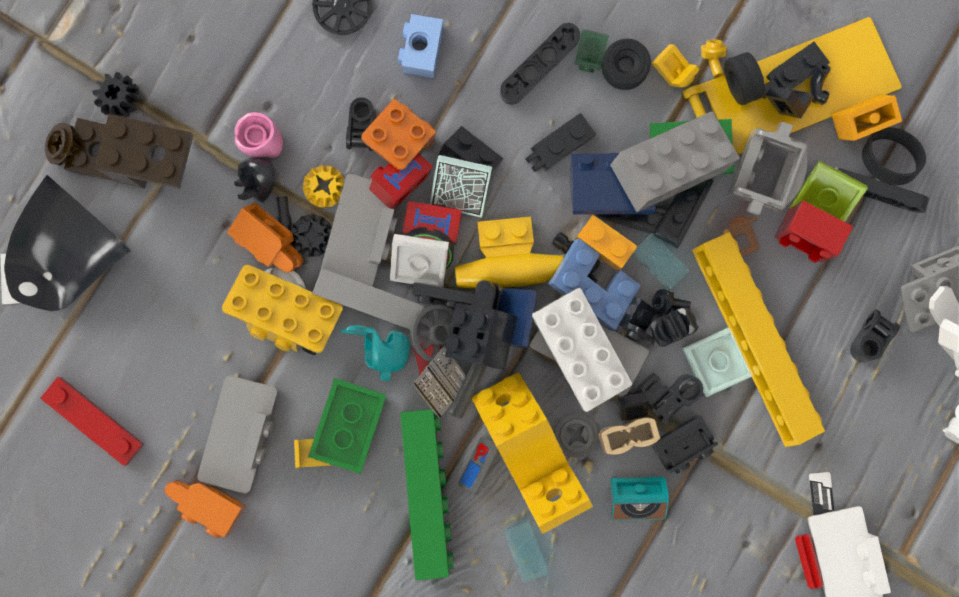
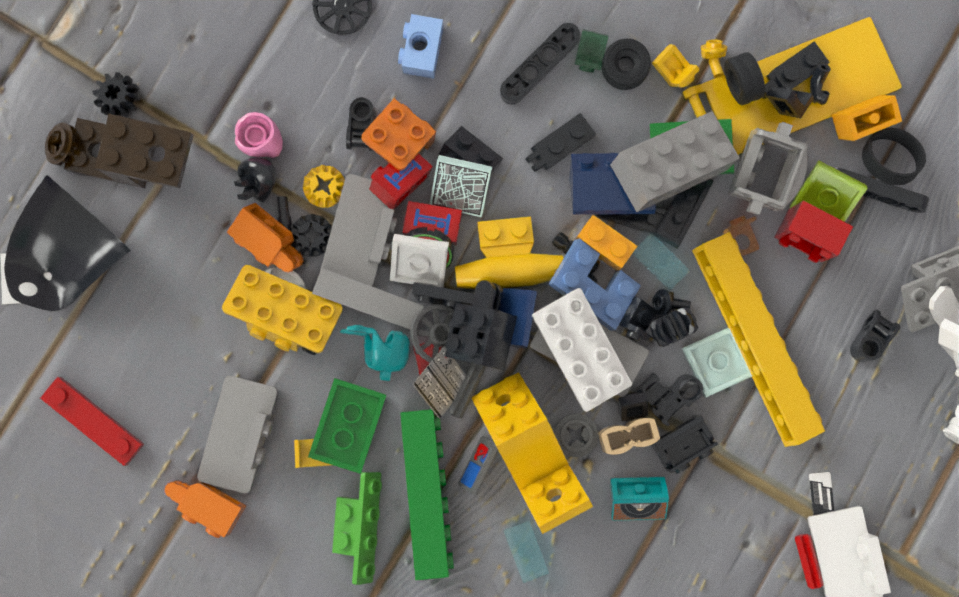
none -> bright green bracket [332,472,382,585]

